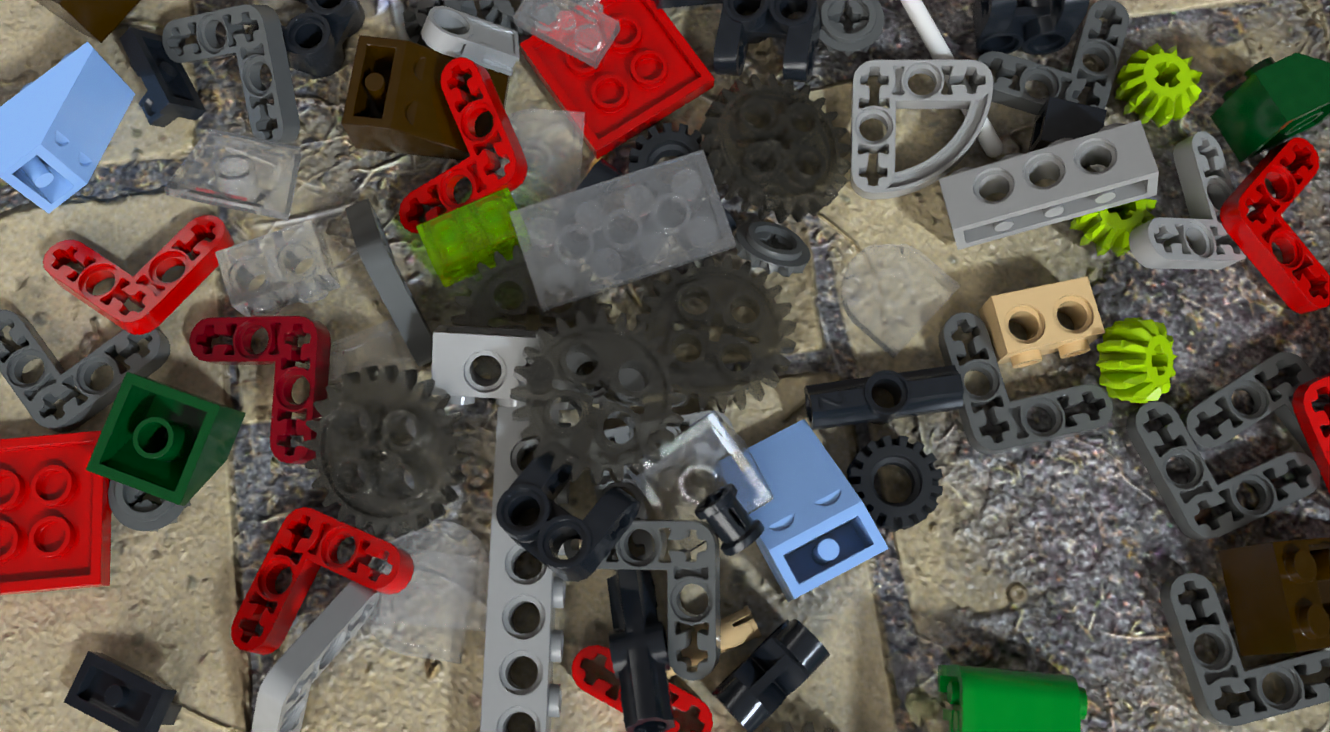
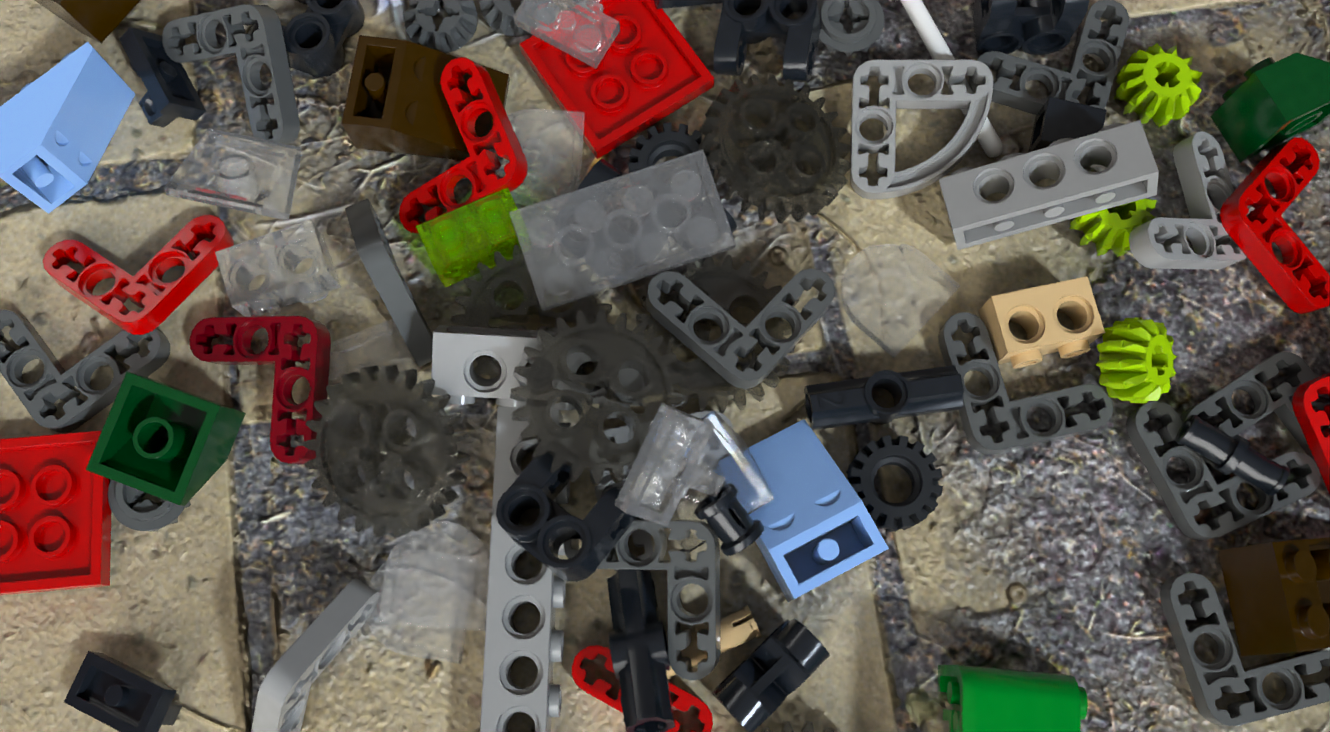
red beam [231,507,414,655] -> none
light grey piece [421,6,520,76] -> none
dark grey gear [732,221,811,277] -> none
none -> clear hinge [614,403,725,527]
none -> dark grey beam [645,268,835,389]
none -> black pin [1175,414,1290,496]

